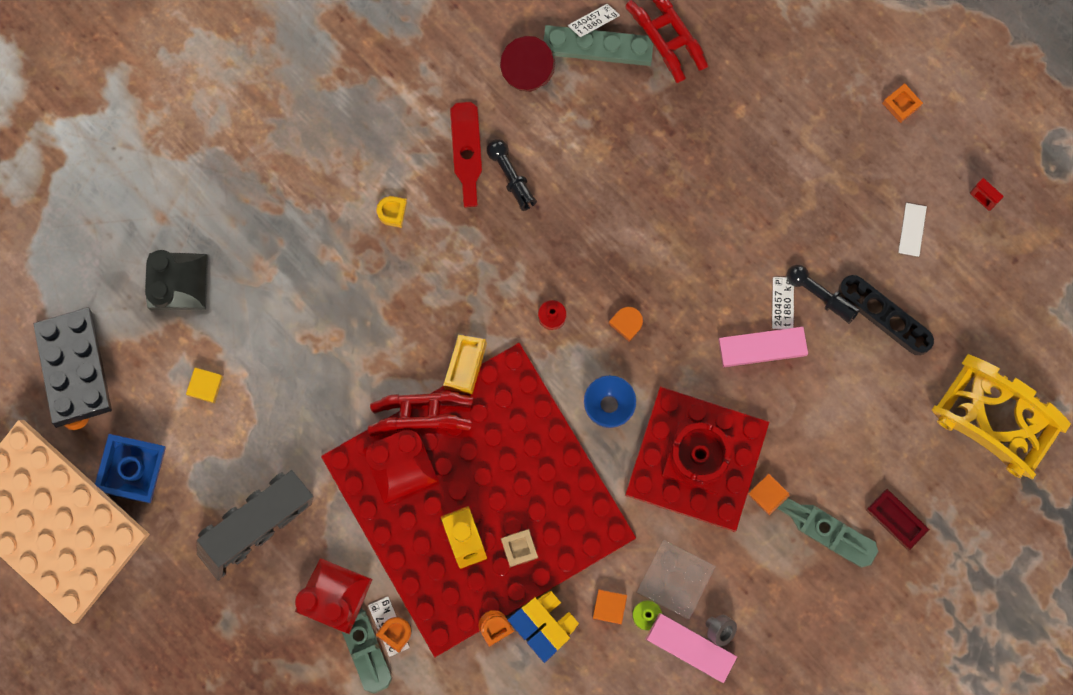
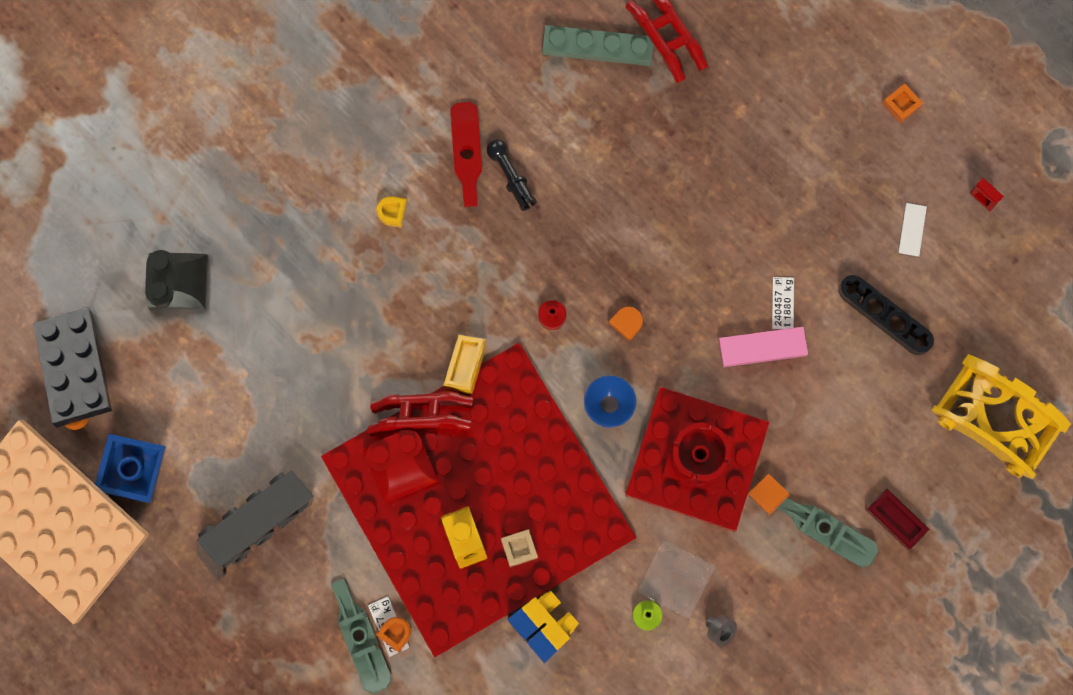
yellow tile [186,368,223,404] -> none
red slope [295,558,373,634] -> none
orange tile [479,610,514,647] -> none
dark red tile [500,36,556,92] -> none
white sticker [568,4,620,37] -> none
orange tile [593,589,627,625] -> none
bright pink tile [645,613,737,683] -> none
black pin [786,265,860,324] -> none

